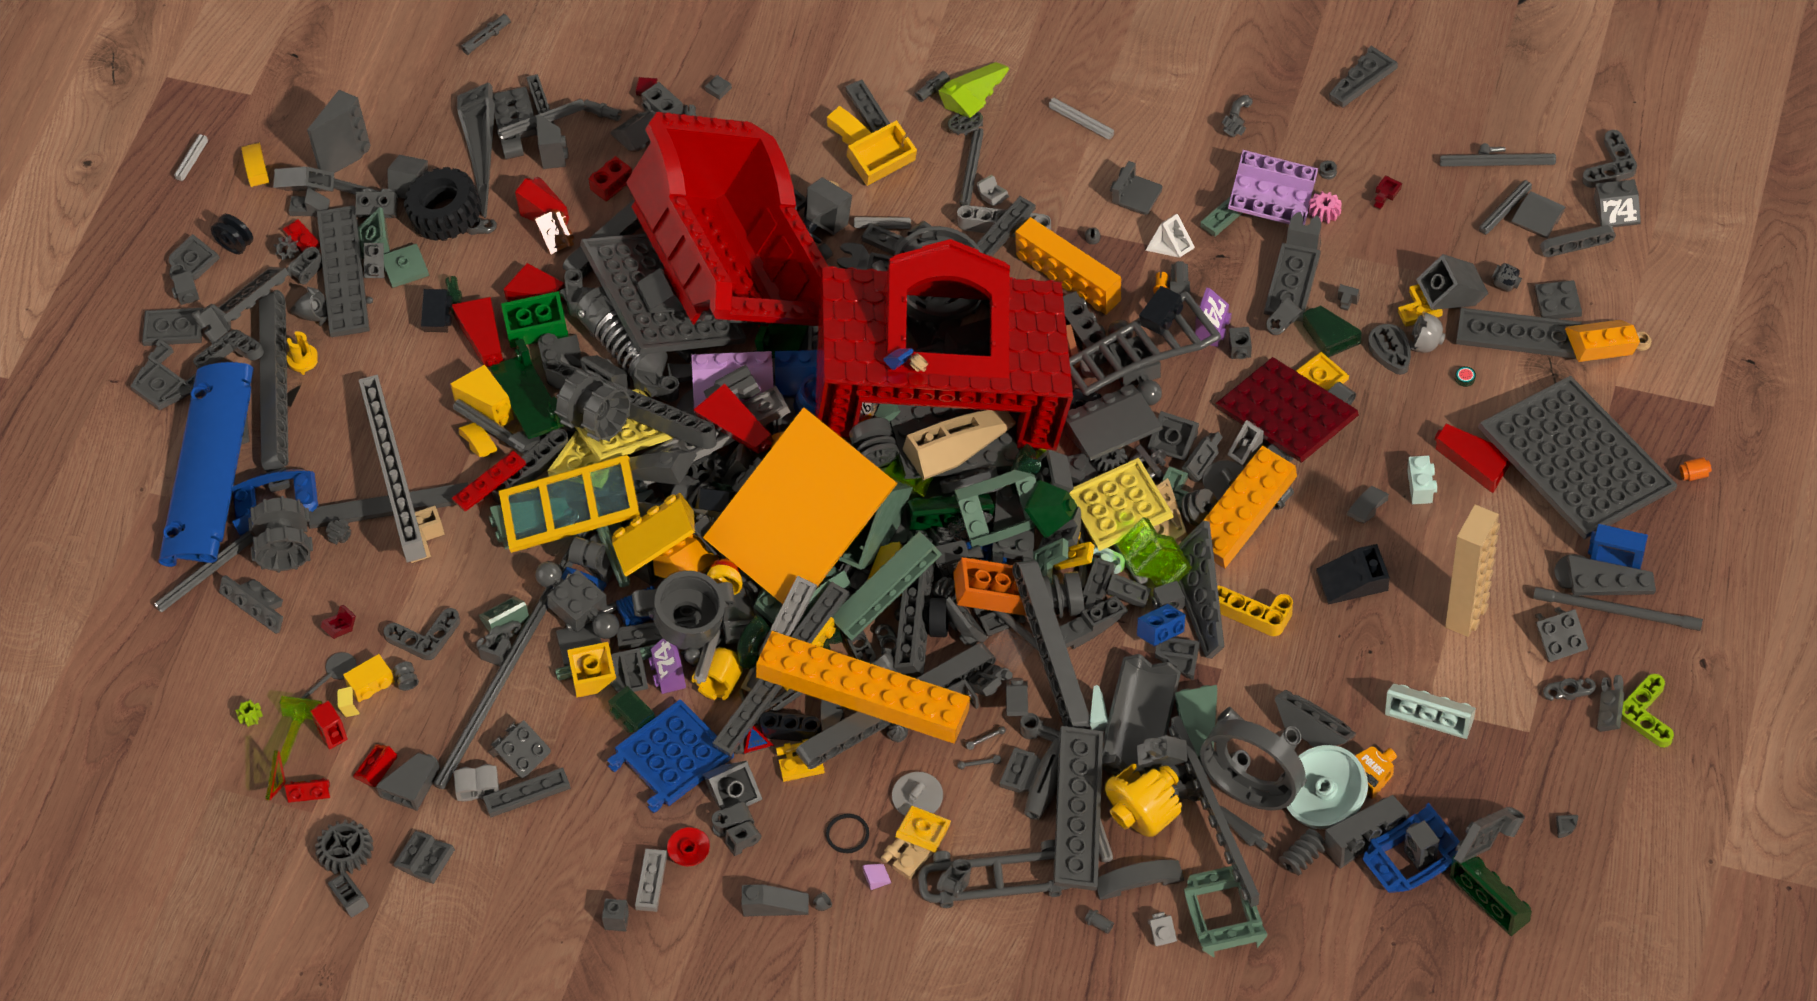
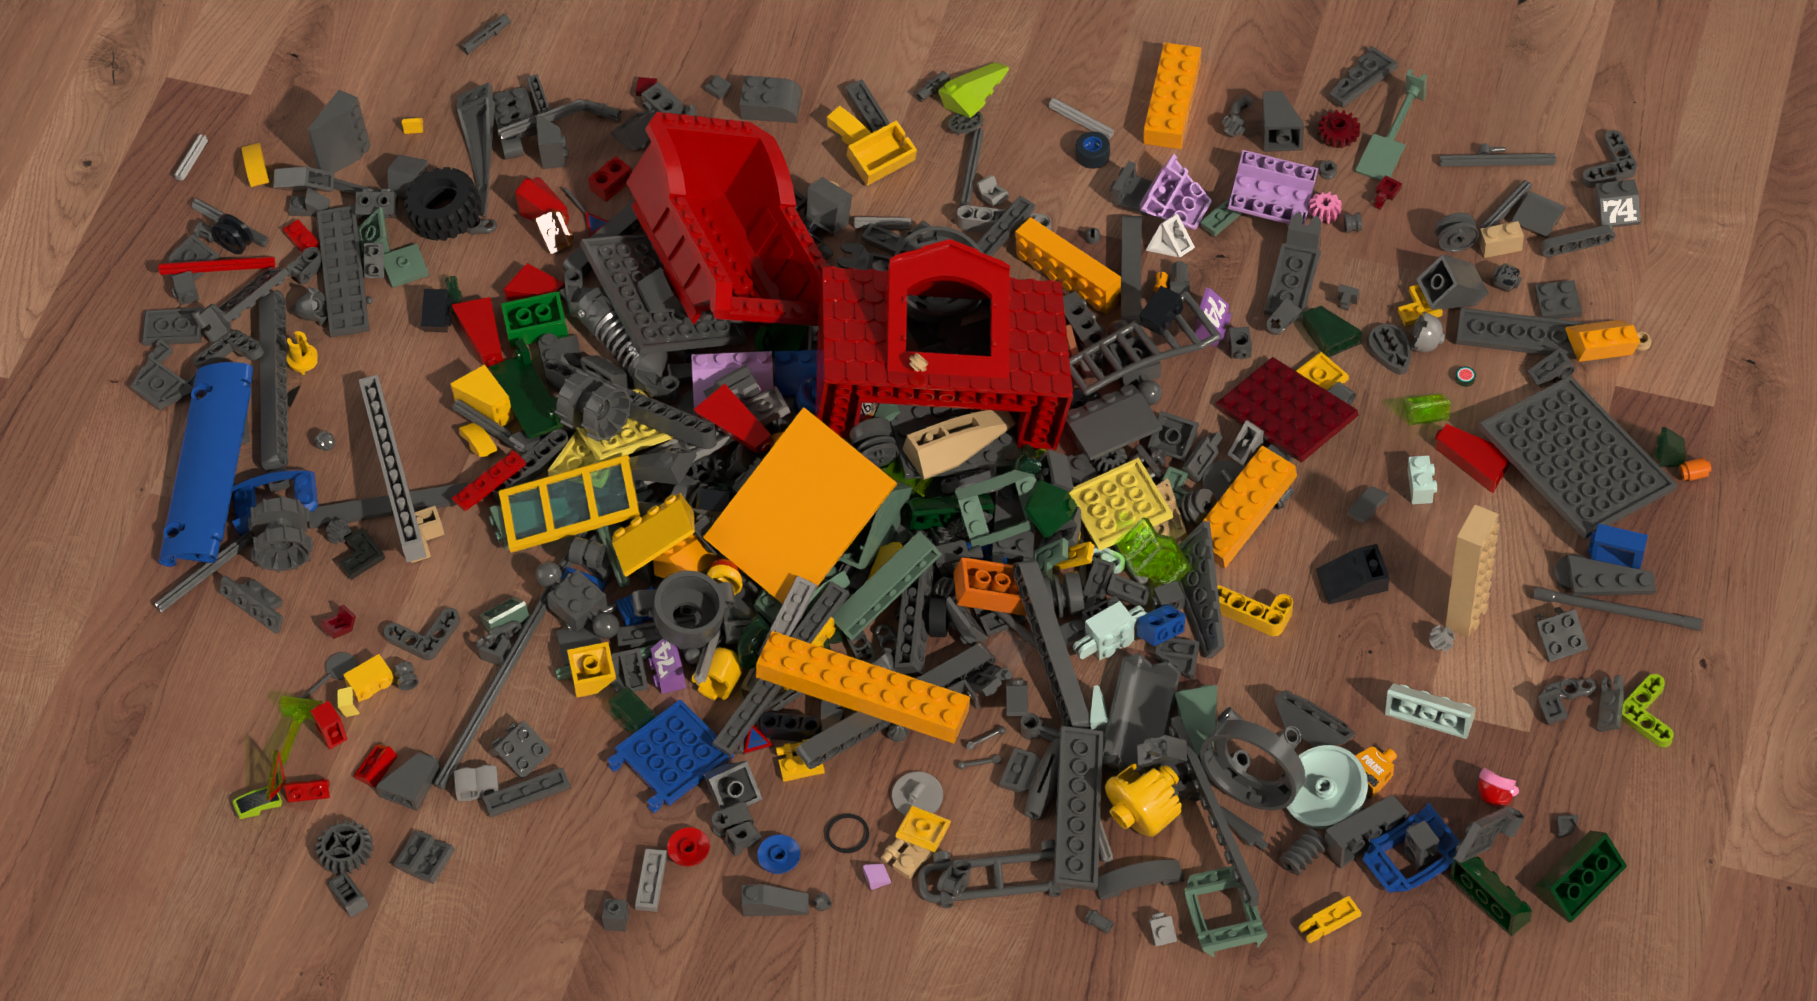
lime gear [235,700,263,727] -> none
dark grey gear [274,236,299,260] -> none
blue slope [883,348,914,370] -> none
none -> red axle [158,257,275,275]
none -> dark grey axle [191,198,269,247]
none -> dark grey bush [194,221,216,243]
none -> slope [233,785,282,819]
none -> dark grey plate [314,430,335,451]
none -> pearl dark grey plate [339,528,385,580]
none -> yellow slope [402,118,423,134]
none -> piece [564,187,608,238]
none -> dark grey brick [739,76,803,123]
none -> blue dish [757,835,801,874]
none -> light aqua brick [1073,601,1147,661]
none -> black wheel [1075,131,1110,169]
none -> dark grey beam [1121,216,1142,323]
none -> lavender wedge [1140,154,1212,230]
none -> light orange brick [1144,42,1201,149]
none -> dark grey slope [1262,91,1304,152]
none -> yellow hinge [1298,896,1361,943]
none -> dark red gear [1318,110,1360,148]
none -> dark grey wheel [1344,212,1362,233]
none -> sand green piece [1355,69,1427,181]
none -> clear neon green slope [1403,393,1451,426]
none -> light grey gear [1429,625,1455,652]
none -> dark grey wheel [1435,212,1479,252]
none -> piece [1477,767,1519,807]
none -> tan brick [1479,221,1524,258]
none -> dark grey plate [1528,347,1575,388]
none -> dark green slope [1534,830,1627,923]
none -> dark grey bracket [1538,689,1568,726]
none -> clear green slope [1654,427,1686,467]

